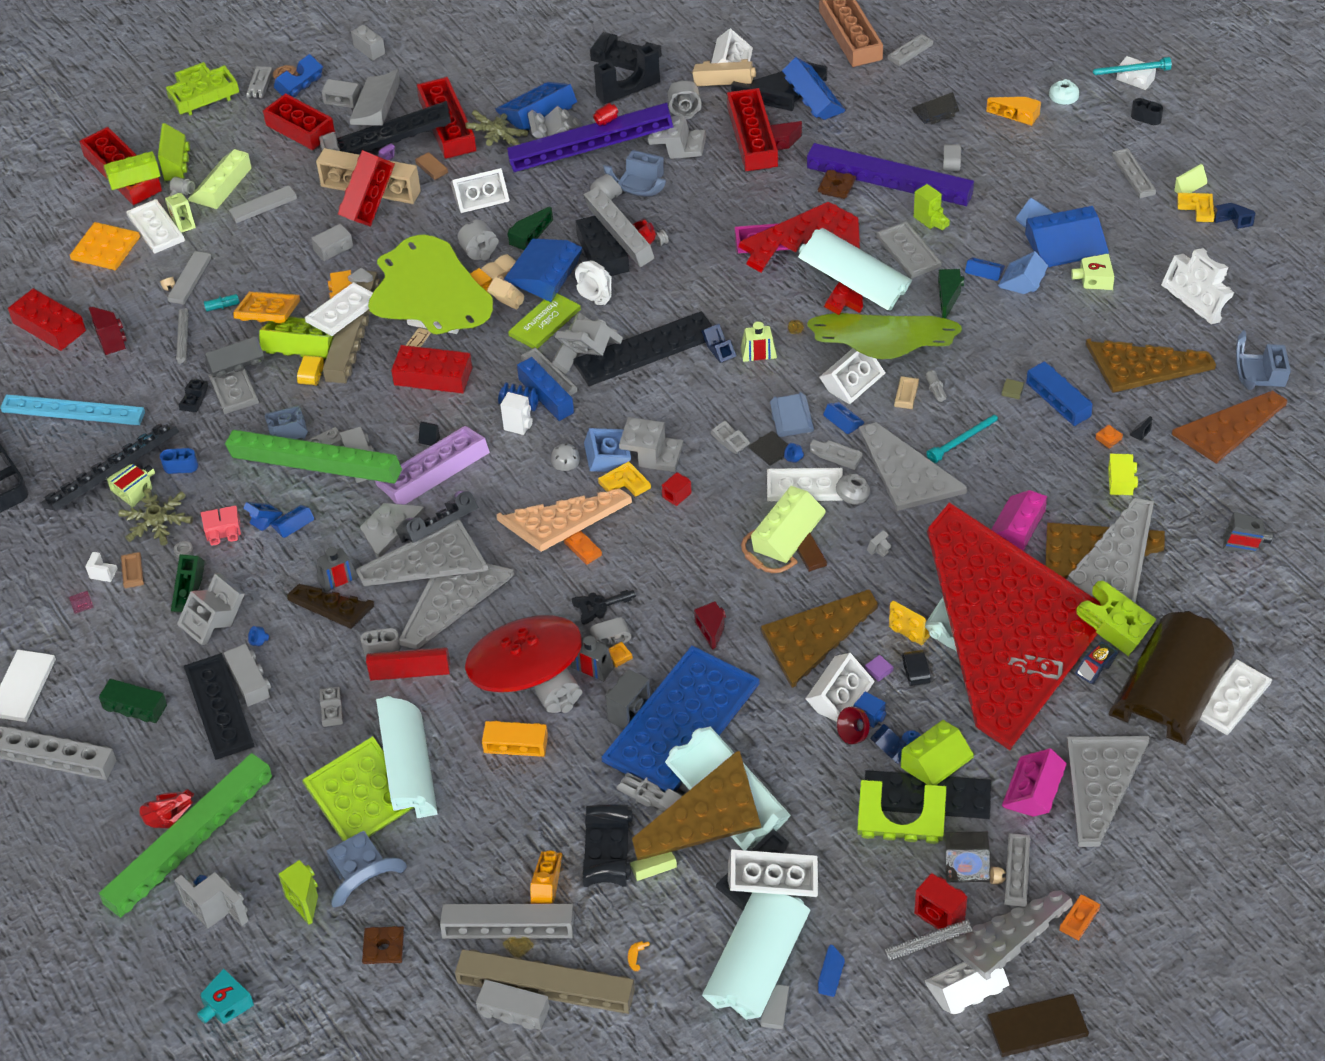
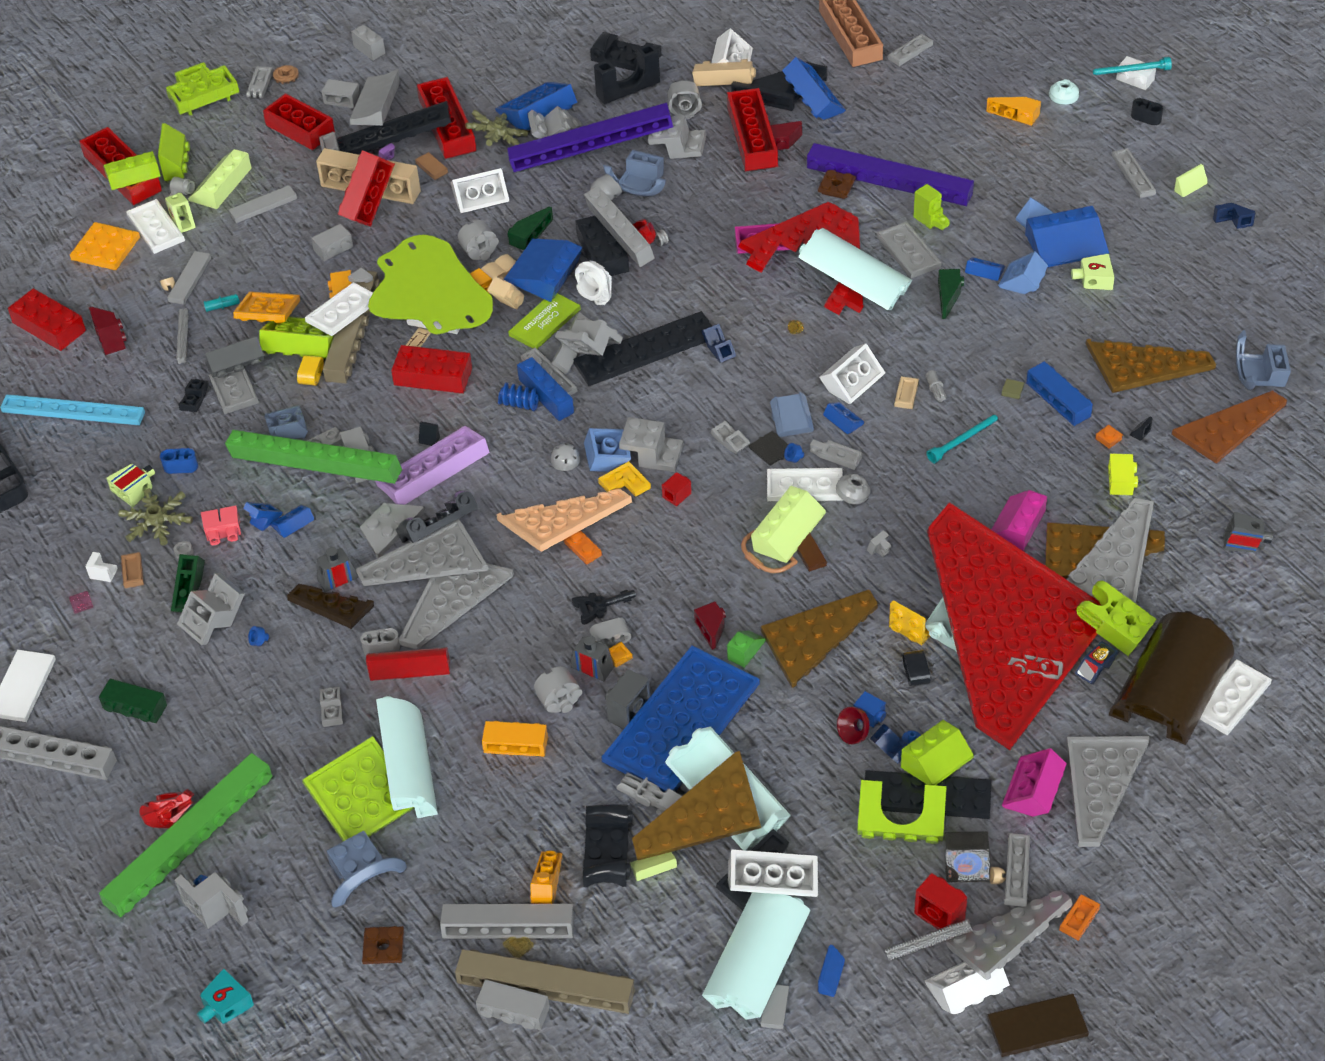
black plate [41,424,179,511] -> none
black plate [184,653,255,760] -> none
light grey brick [223,644,271,706] -> none
blue arch [274,54,323,97] -> none
lime slope [278,860,318,925] -> none
red dish [465,615,582,692] -> none
white brick [501,392,532,435] -> none
red brick [593,103,619,126] -> none
light orange piece [628,941,650,971] -> none
yellowish green torso [741,322,777,362] -> none
white slope [805,653,875,722] -> none
lime piece [807,313,962,359] -> none
light grey wing [859,422,967,511] -> none
medium lavender tile [865,655,893,682] -> none
clear smoke slope [912,92,959,125] -> none
light grey beam [943,144,961,171] -> none
white piece [1161,248,1234,324] -> none
yellow plate [1177,193,1214,222] -> none
none -> bright green slope [727,630,766,668]

